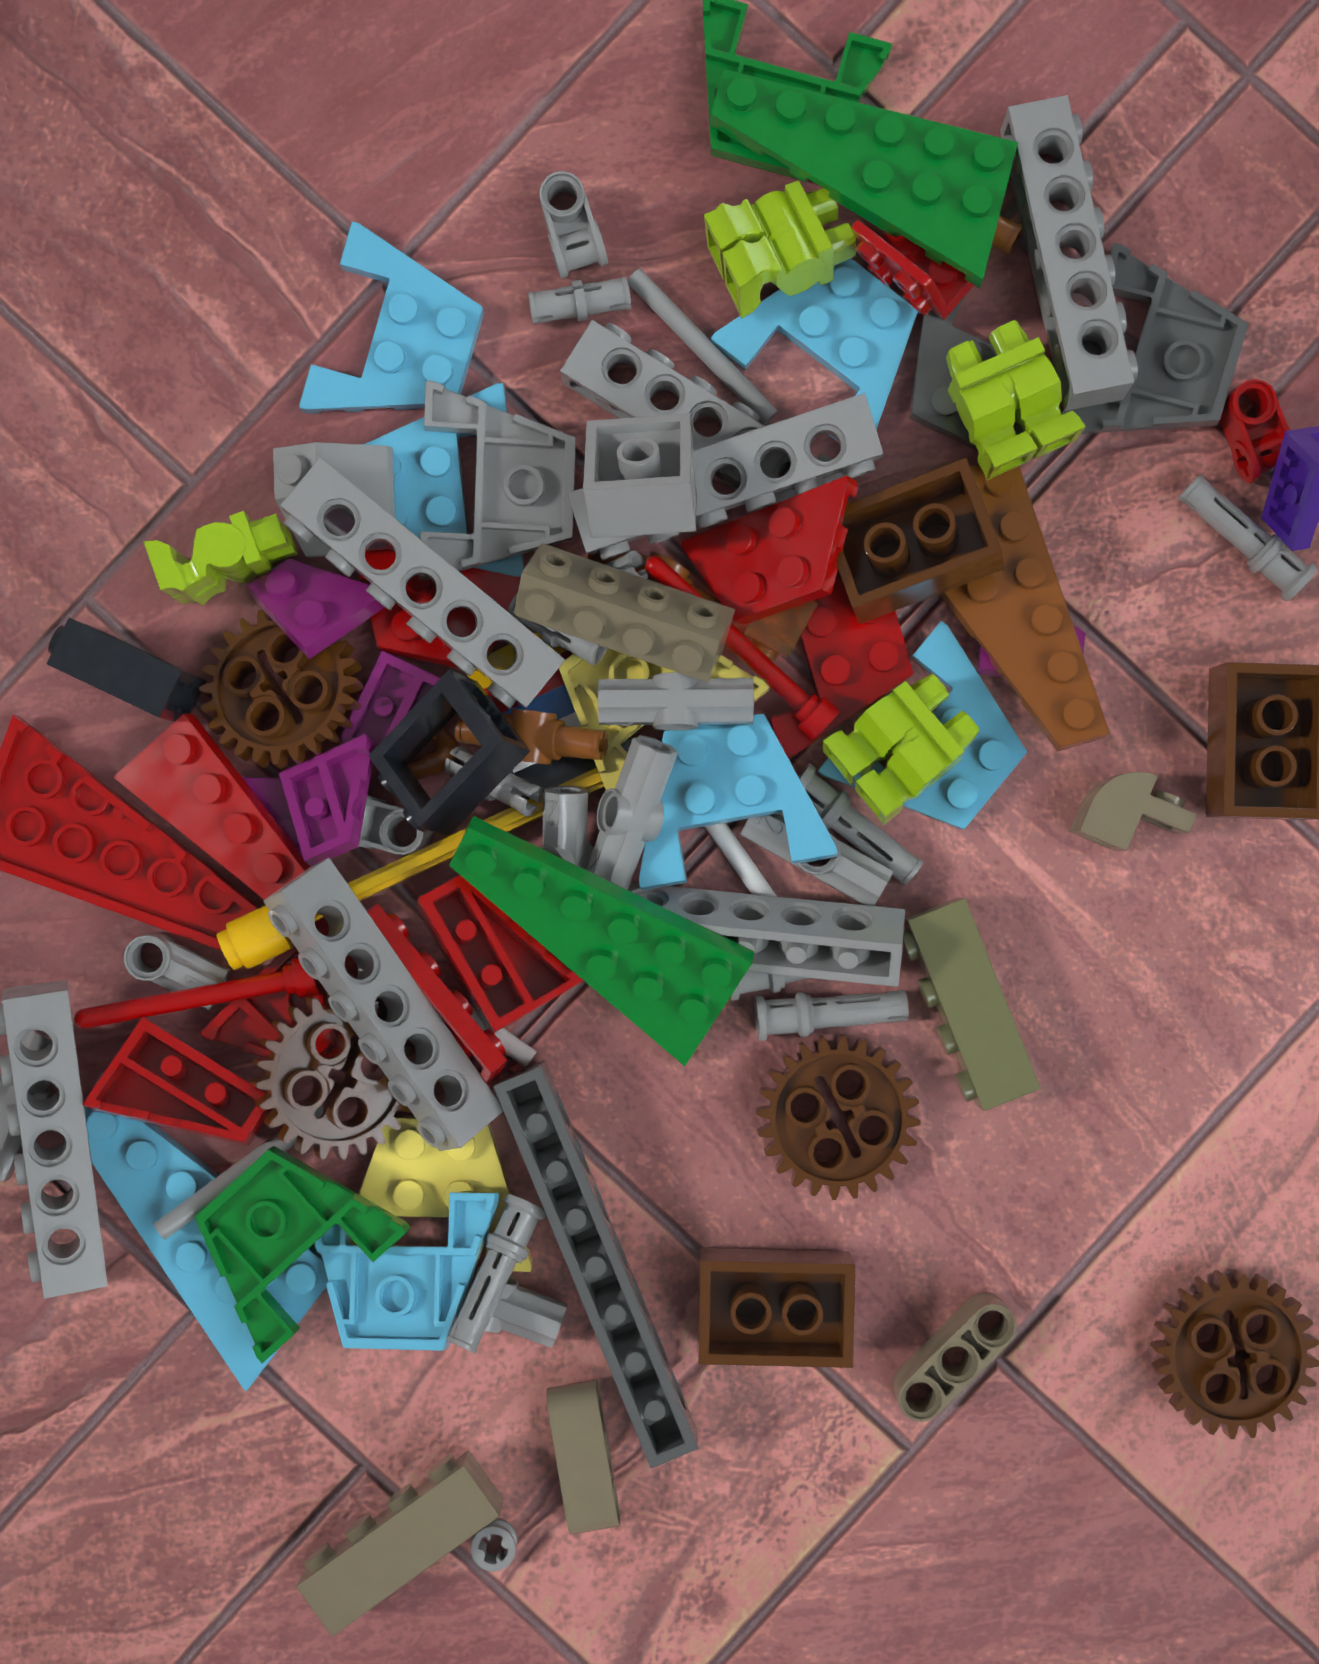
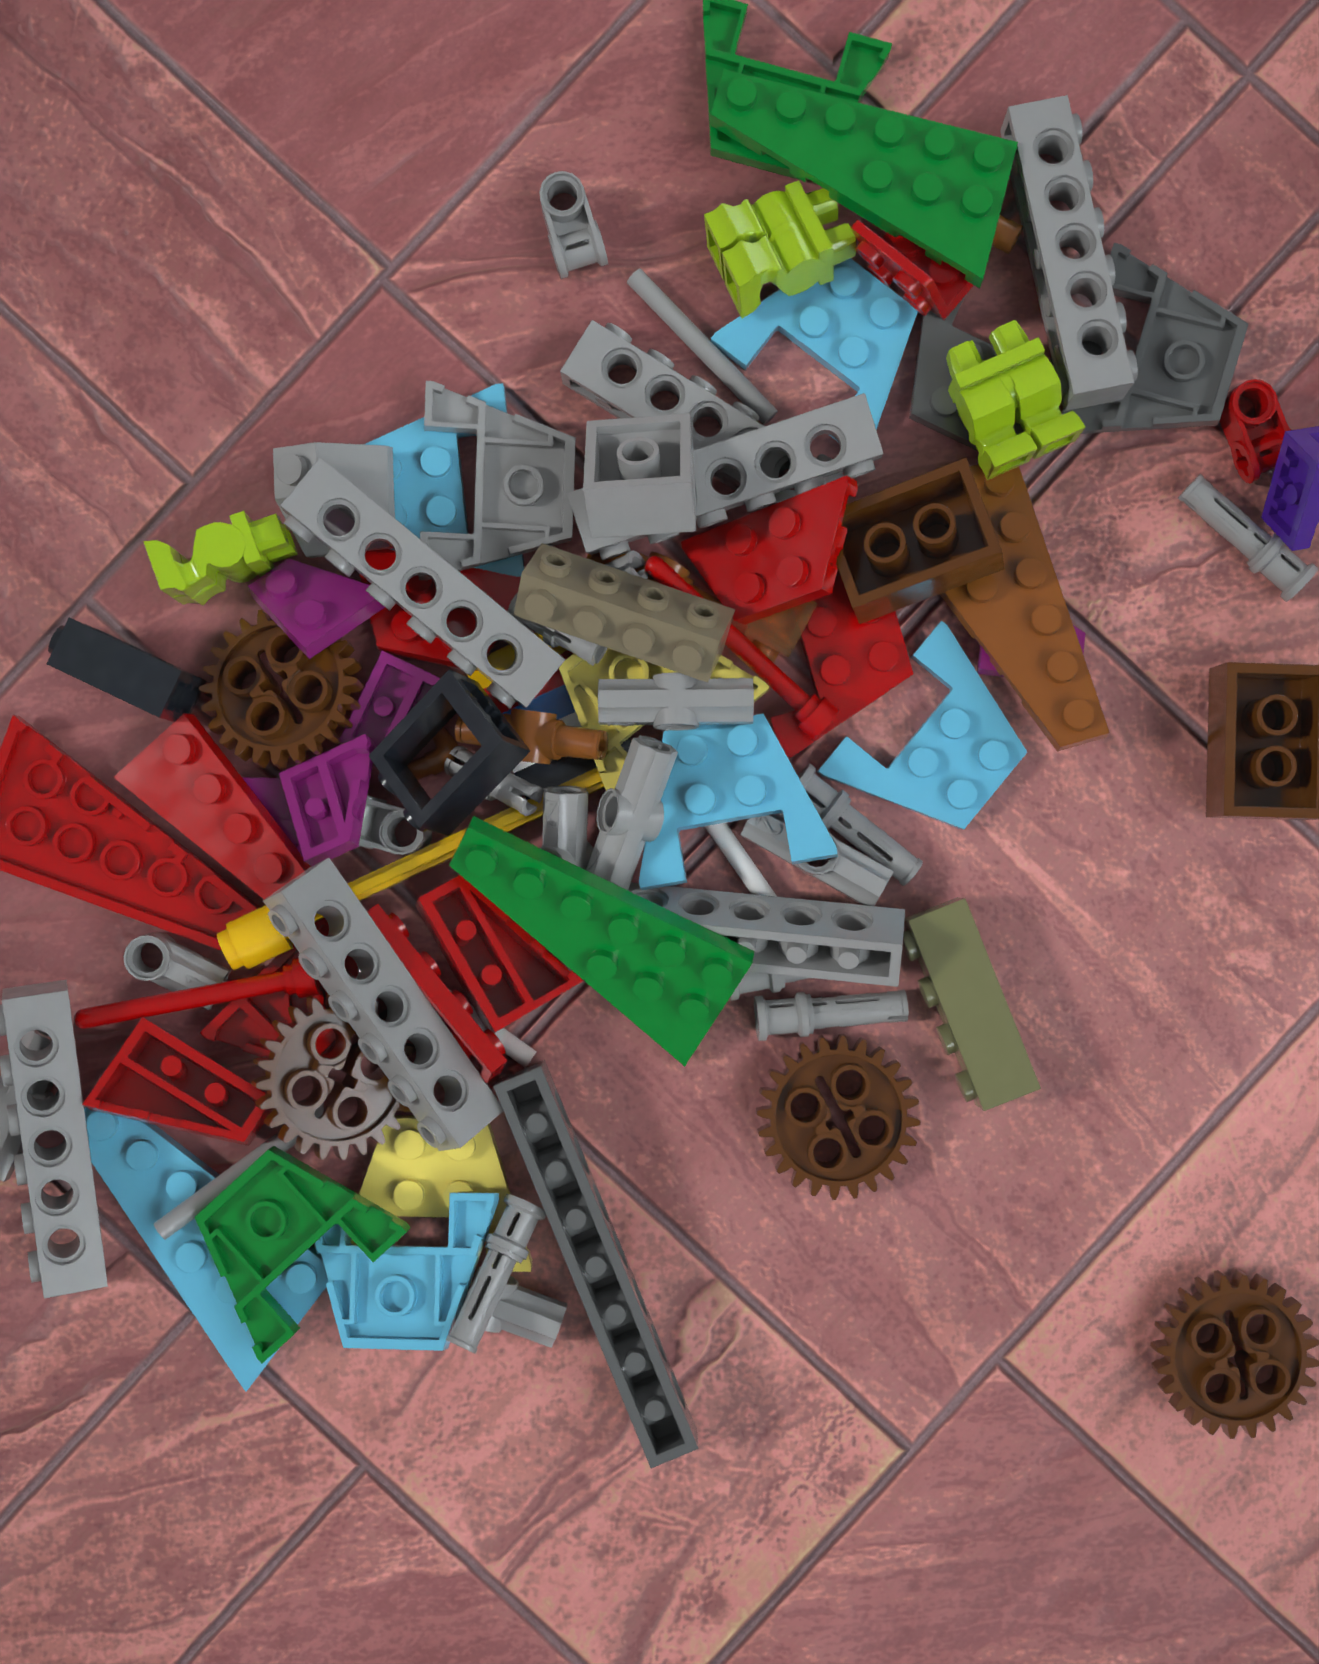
dark tan brick [296,1450,504,1637] -> none
medium azure wing [299,221,484,414] -> none
light grey bush [470,1518,518,1572] -> none
light grey pin [528,276,631,325] -> none
dark tan beam [546,1380,621,1535] -> none
reddish brown brick [697,1248,855,1368] -> none
lime hips [823,674,980,825] -> none
dark tan beam [892,1292,1017,1422] -> none
dark tan brick [1069,772,1197,851] -> none

